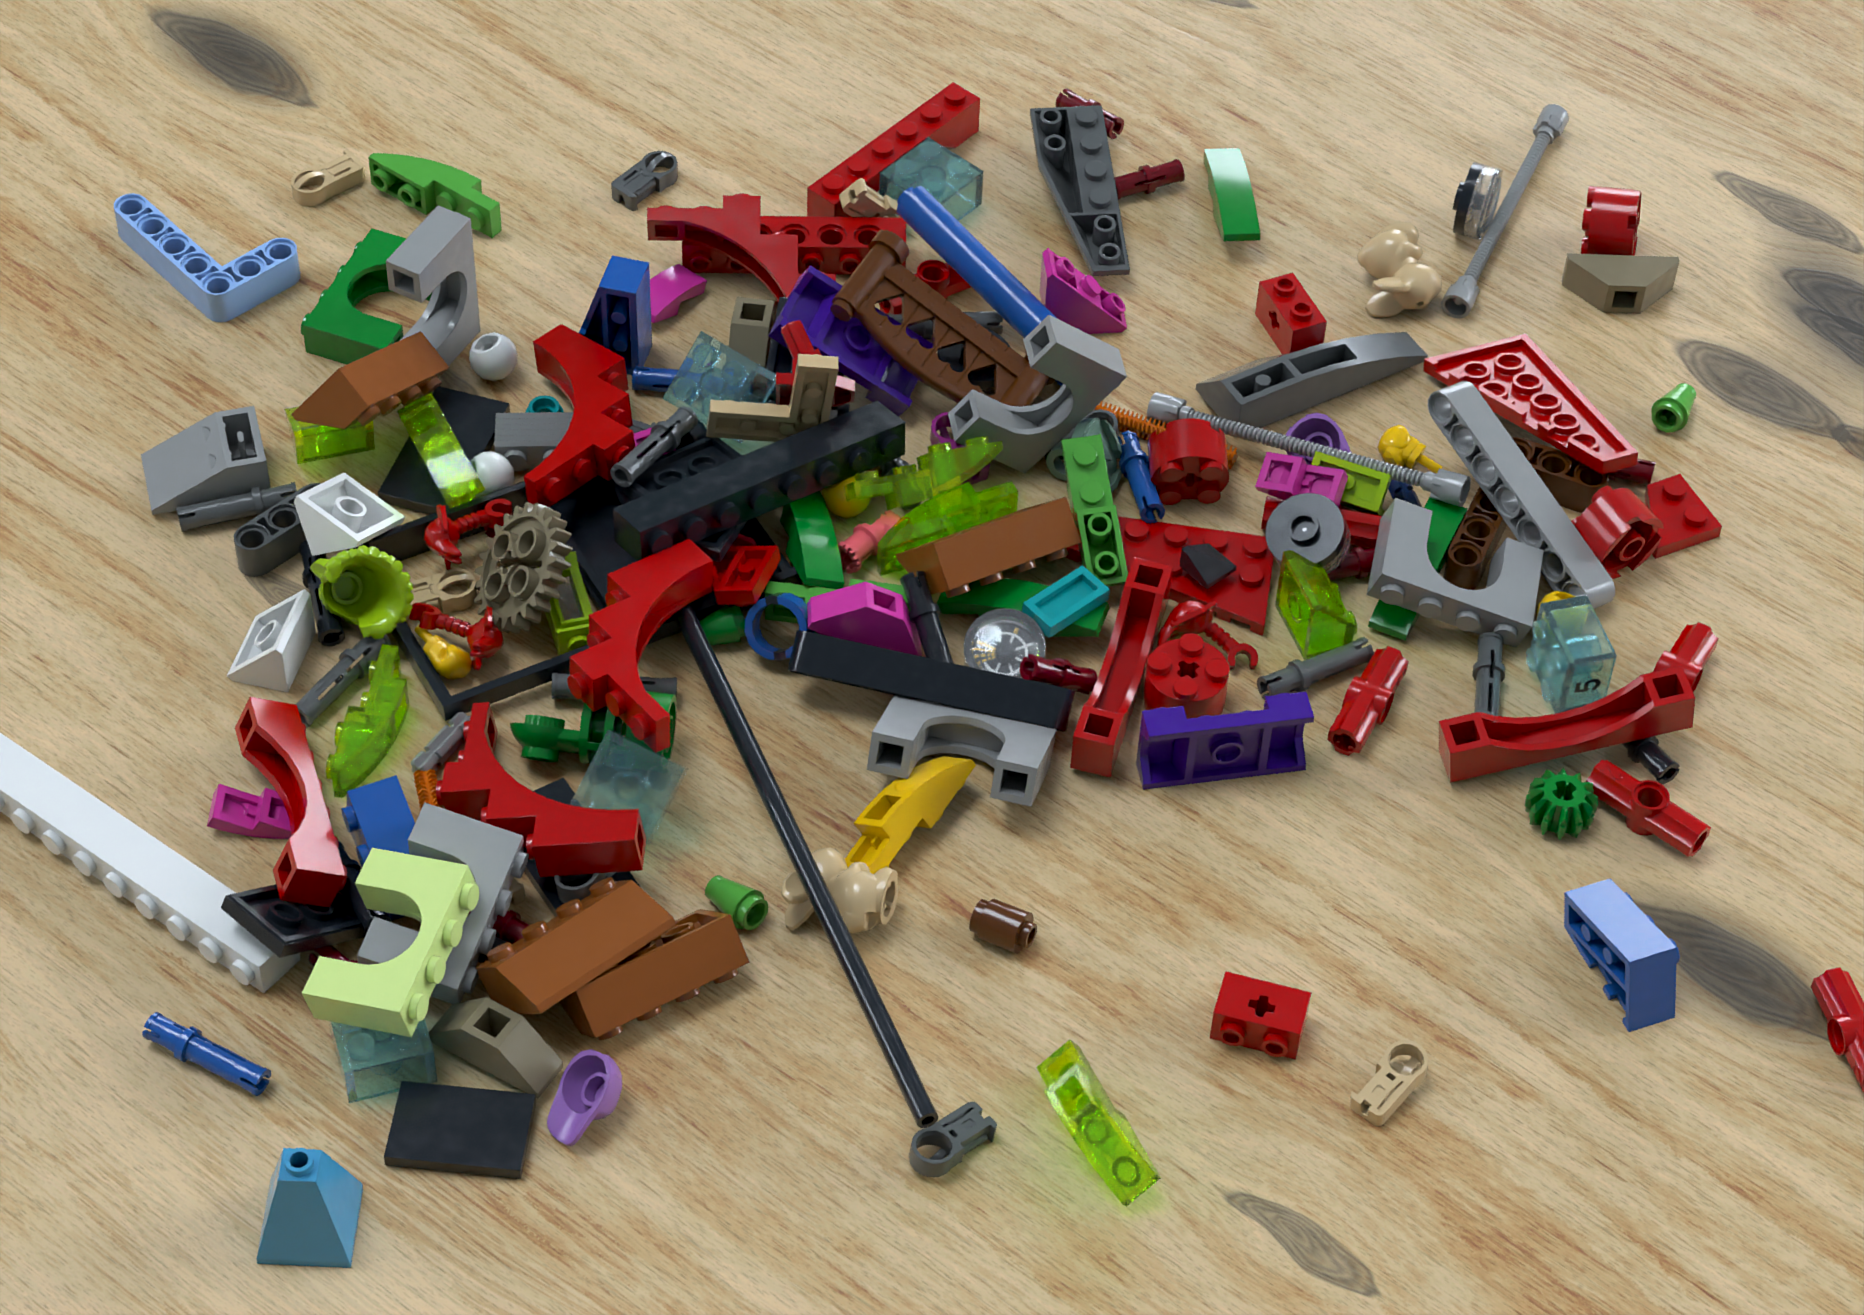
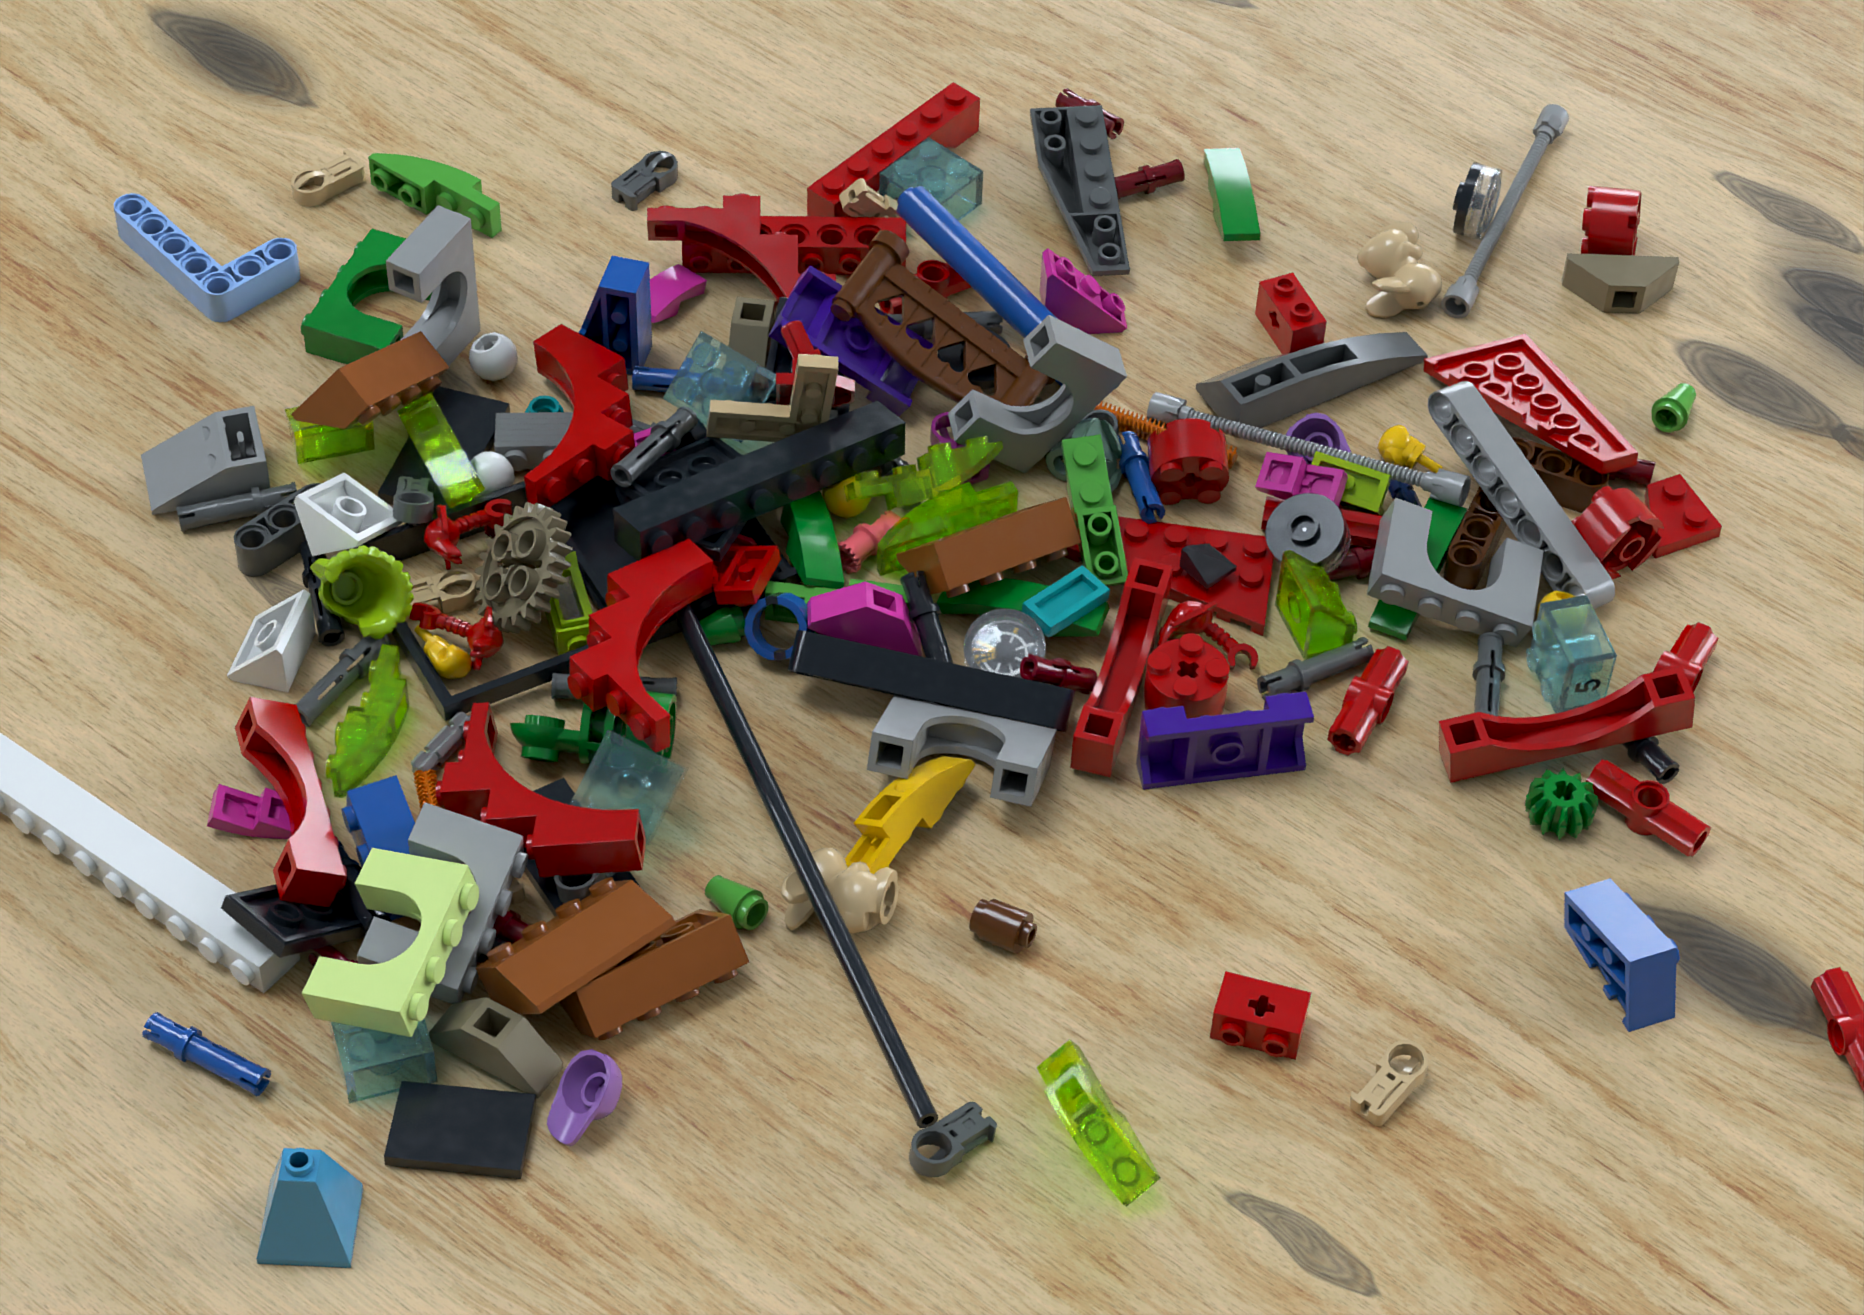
none -> dark grey piece [393,476,435,526]

